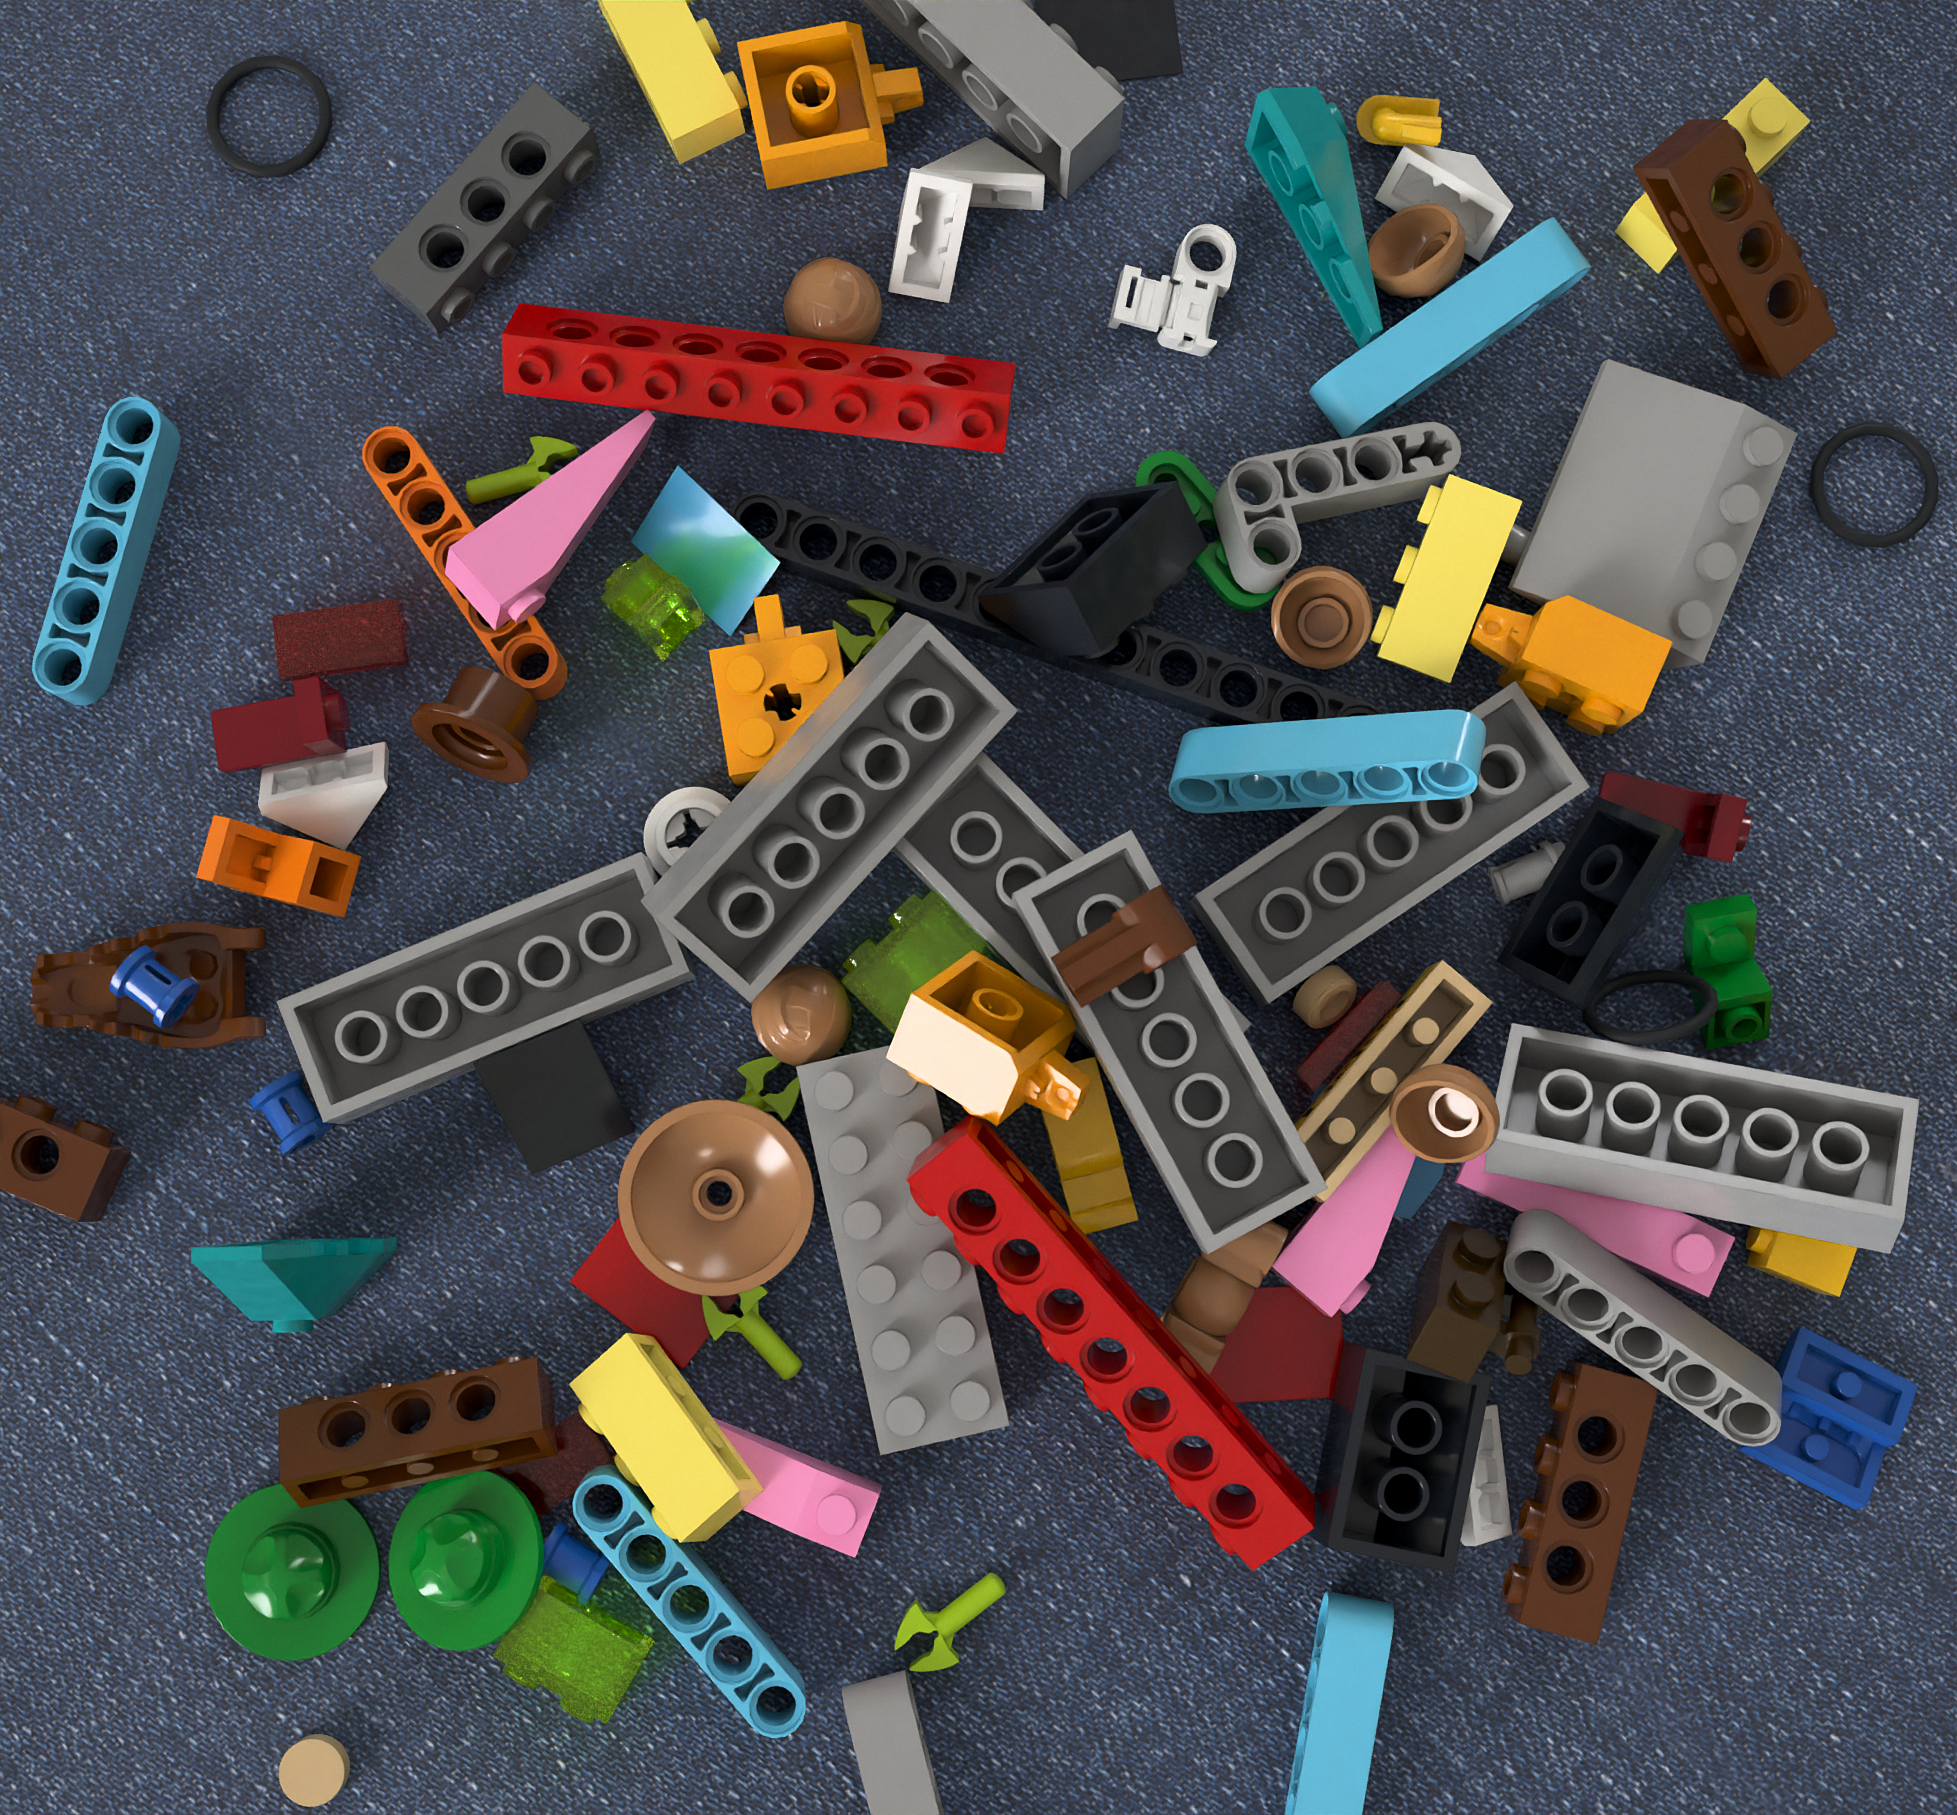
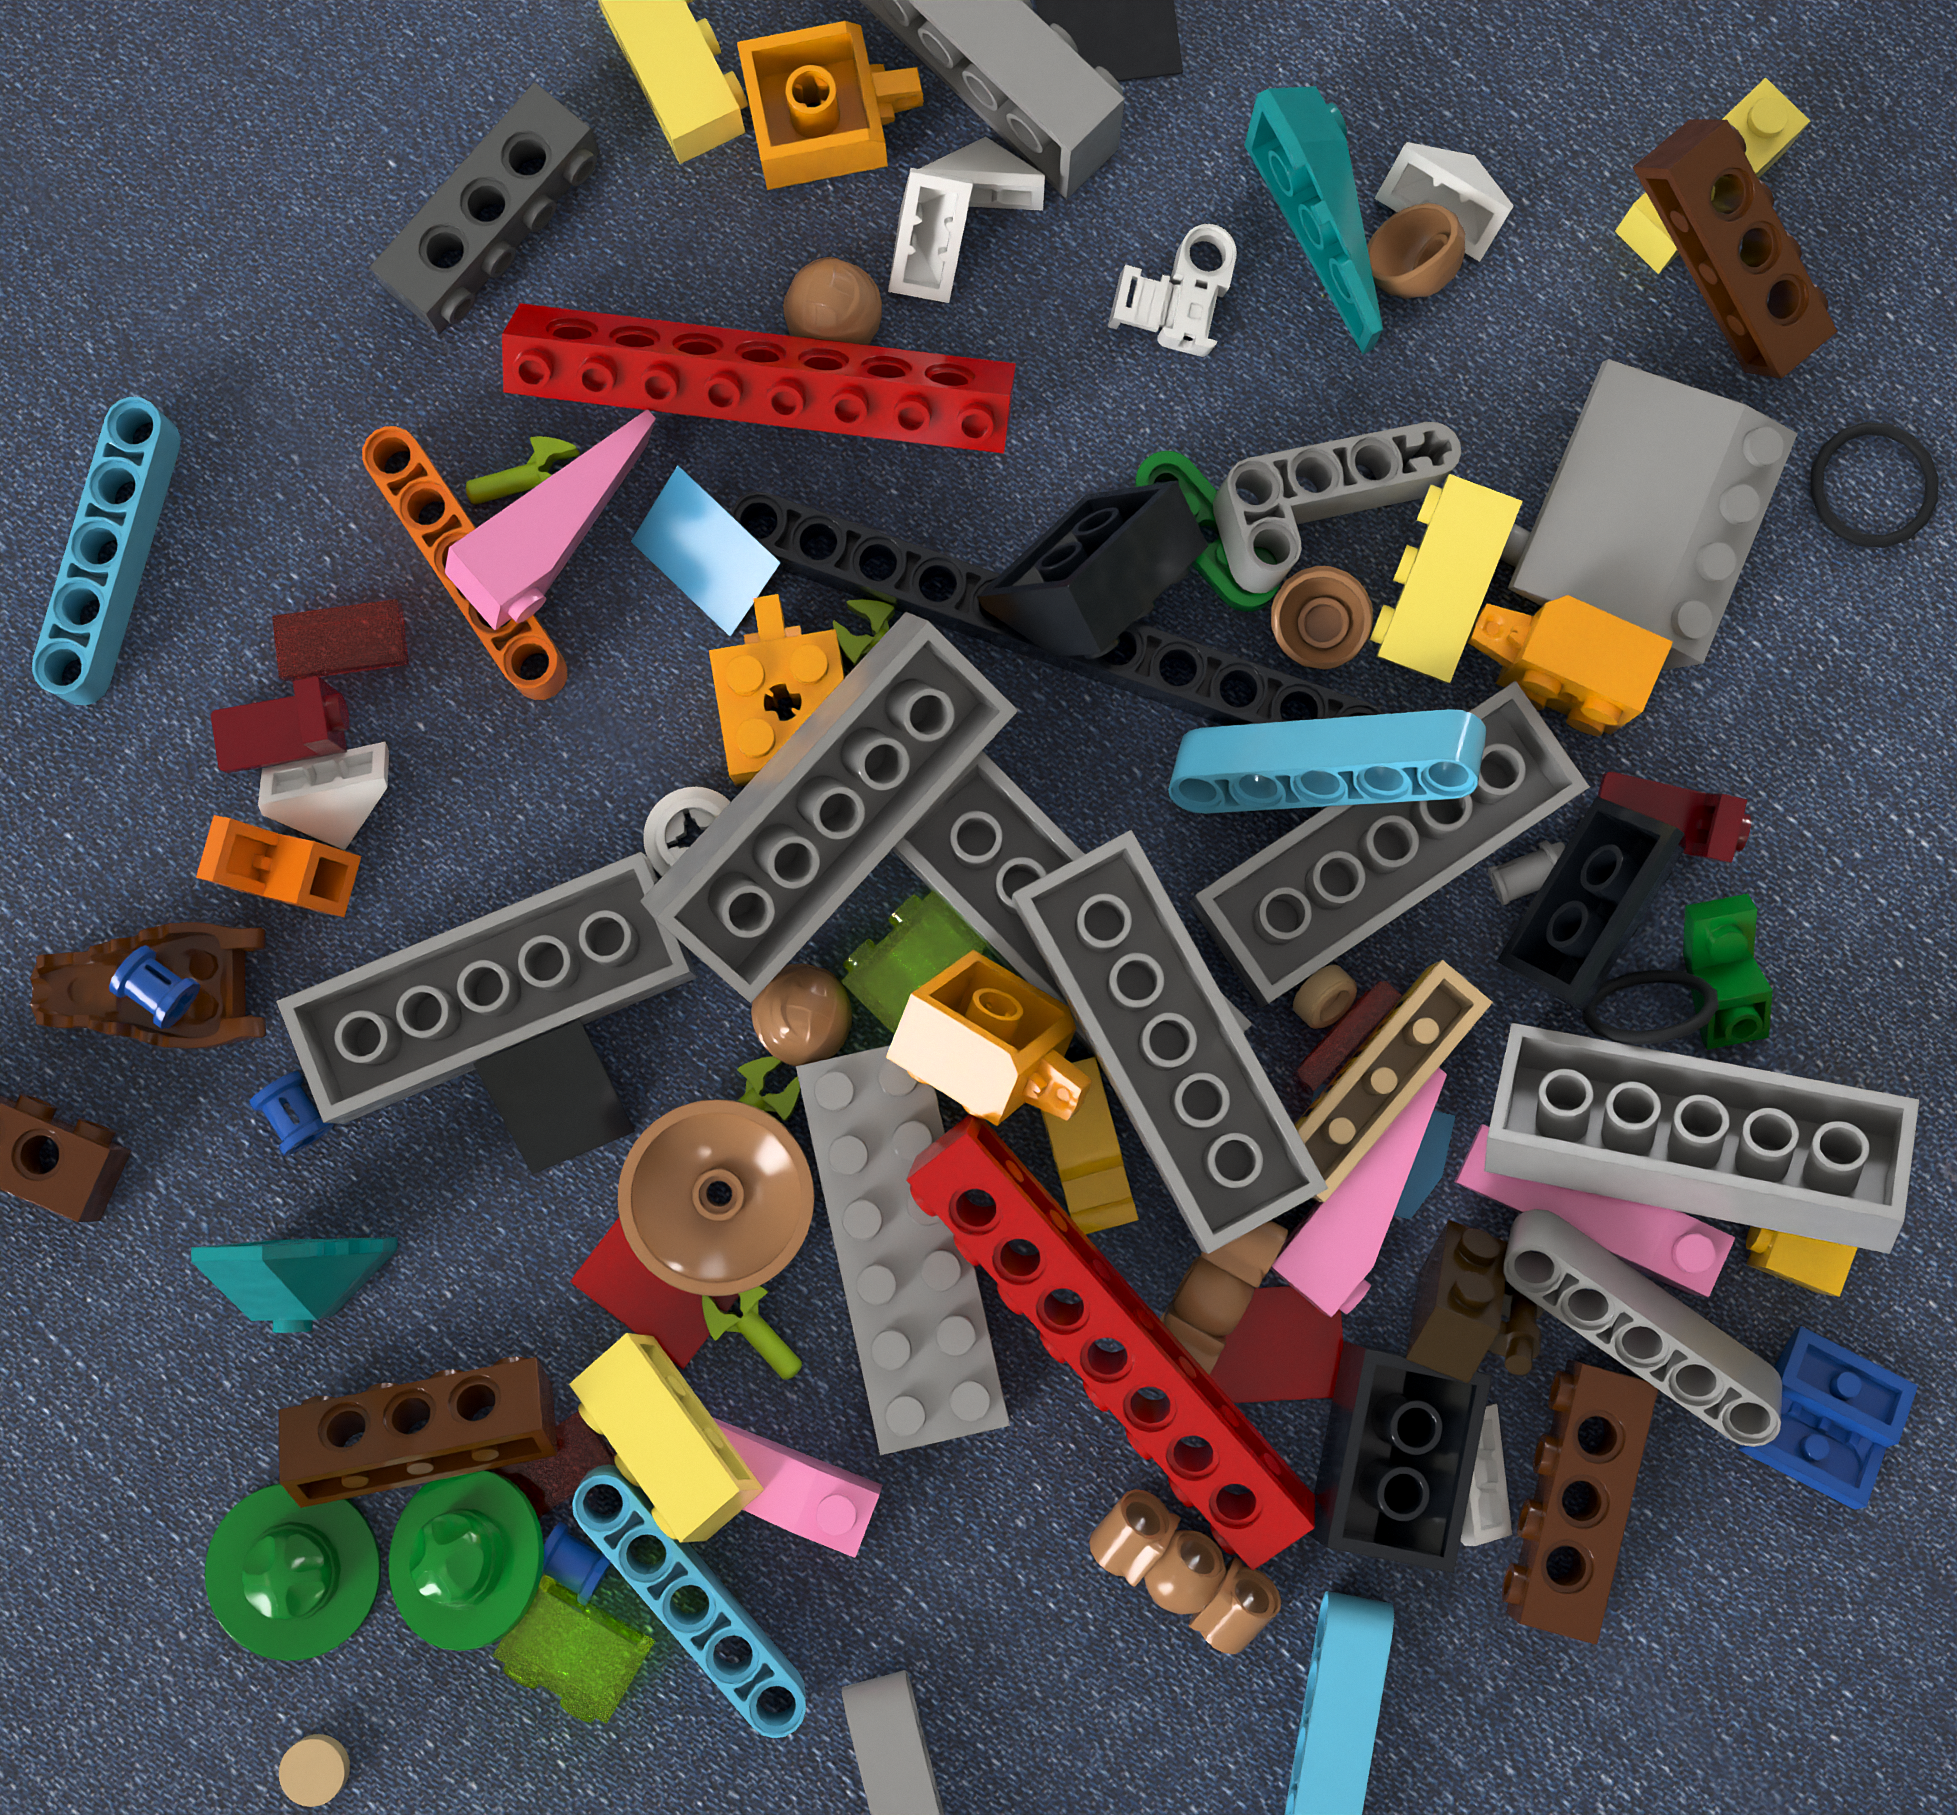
black piece [206,55,332,178] -> none
reddish brown piece [411,666,539,783] -> none
clear neon green arch [600,553,706,662] -> none
lime bar [894,1573,1006,1672] -> none
reddish brown piece [1051,884,1198,1008] -> none
medium azure beam [1309,217,1592,439] -> none
yellow piece [1356,95,1442,147] -> none
medium nougat piece [1389,1063,1500,1163] -> none
none -> medium nougat piece [1089,1489,1281,1654]

